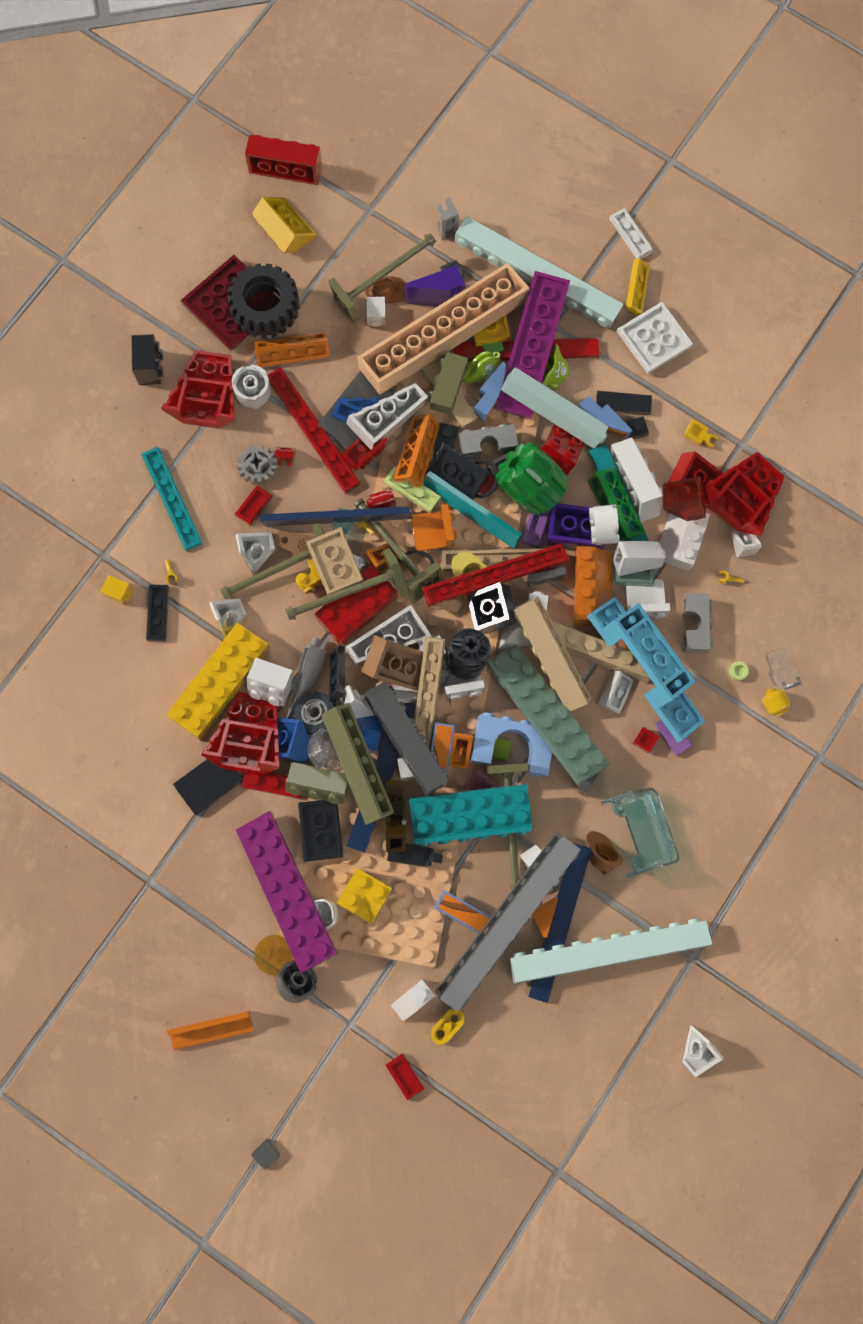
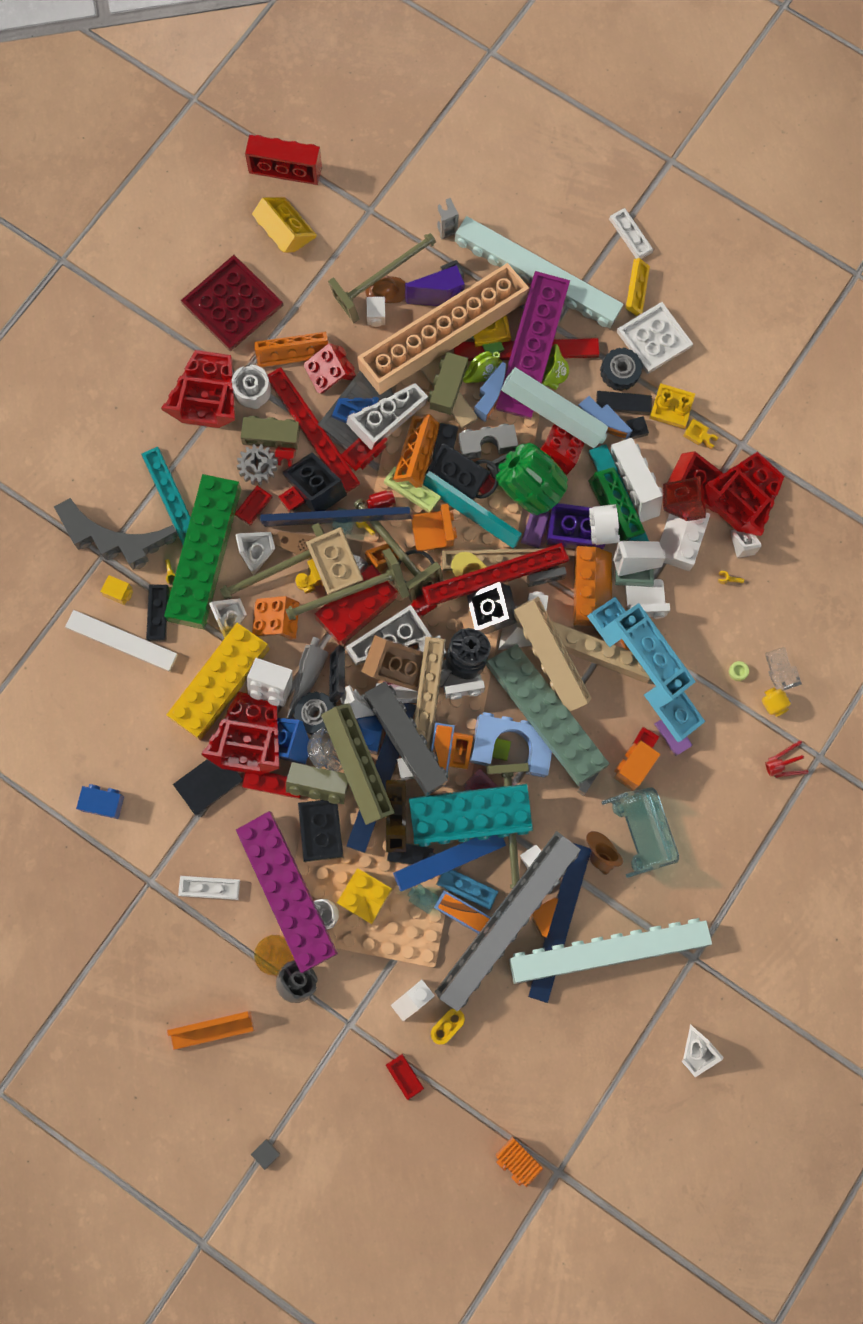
black brick [131,334,164,385] -> none
black tyre [228,263,300,338] -> none
white slope [598,671,634,714] -> none
light grey arch [683,593,713,653] -> none
none -> dark grey arch [54,498,179,570]
none -> white tile [65,610,178,672]
none -> blue brick [76,784,124,820]
none -> green brick [164,474,242,630]
none -> white tile [178,876,240,900]
none -> olive brick [240,416,300,450]
none -> orange bracket [252,596,300,639]
none -> red plate [278,486,305,513]
none -> black slope [282,452,347,512]
none -> bracket [304,343,356,394]
none -> blue tile [393,835,506,892]
none -> clear light blue bracket [407,884,439,914]
none -> red brick [409,594,437,617]
none -> dark azure tile [436,870,498,910]
none -> orange brick [496,1136,543,1188]
none -> black wheel [600,347,643,391]
none -> orange brick [614,741,660,791]
none -> yellow plate [649,383,695,429]
none -> red plant [765,741,809,778]

